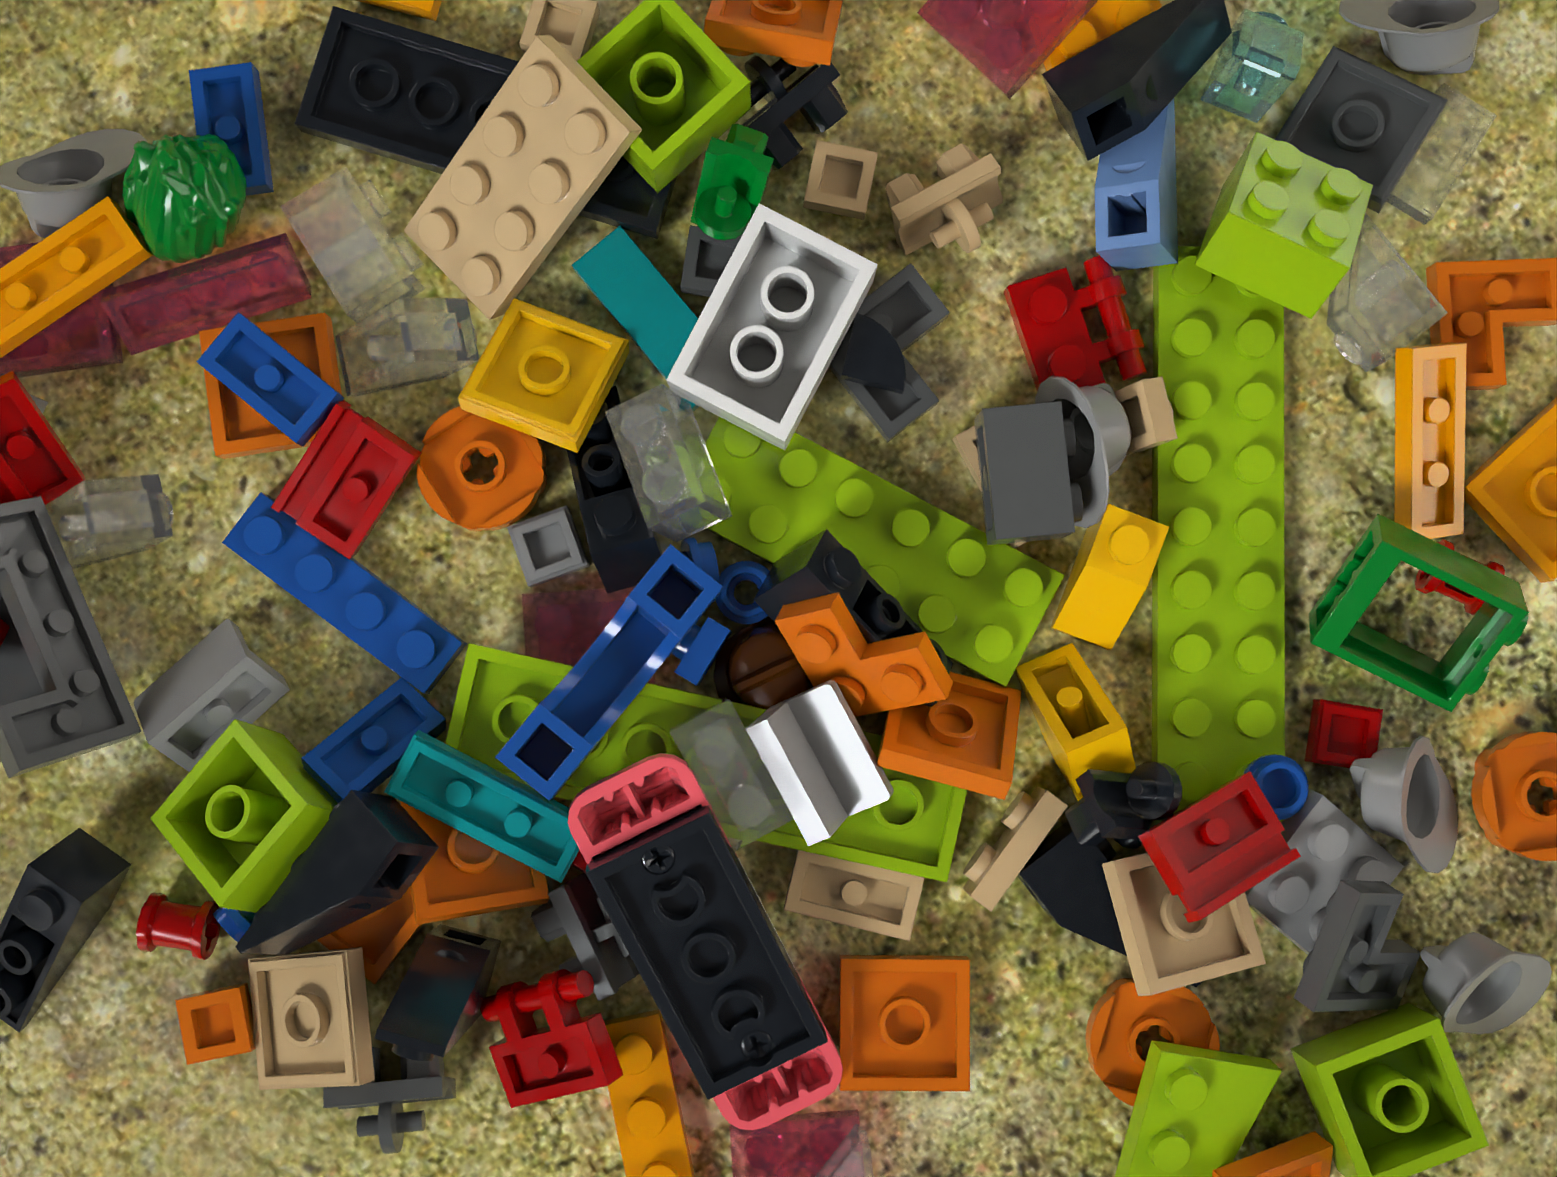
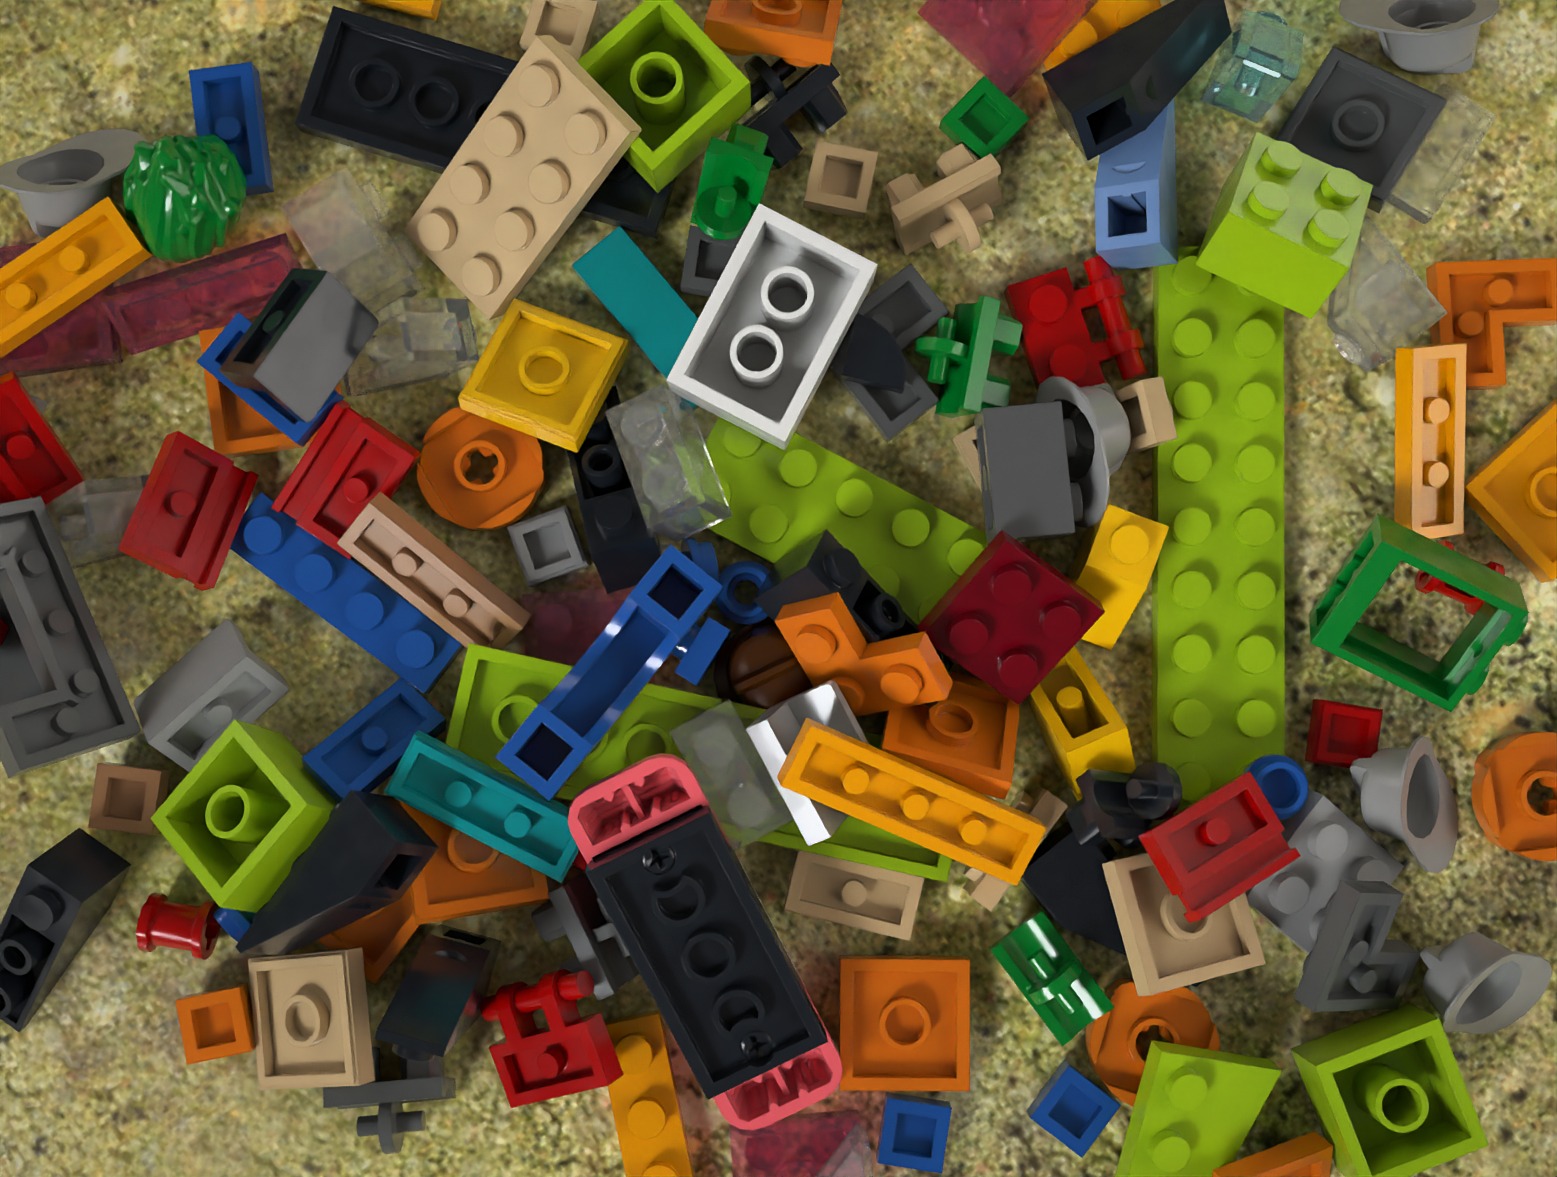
none -> medium nougat plate [88,762,170,835]
none -> red plate [118,431,259,591]
none -> panel [219,268,379,423]
none -> medium nougat plate [337,492,532,650]
none -> light orange plate [777,717,1047,886]
none -> blue plate [876,1092,952,1173]
none -> green hips [914,295,1023,418]
none -> dark red plate [917,530,1105,705]
none -> green plate [939,75,1030,159]
none -> green hips [989,909,1114,1047]
none -> blue plate [1026,1060,1121,1158]

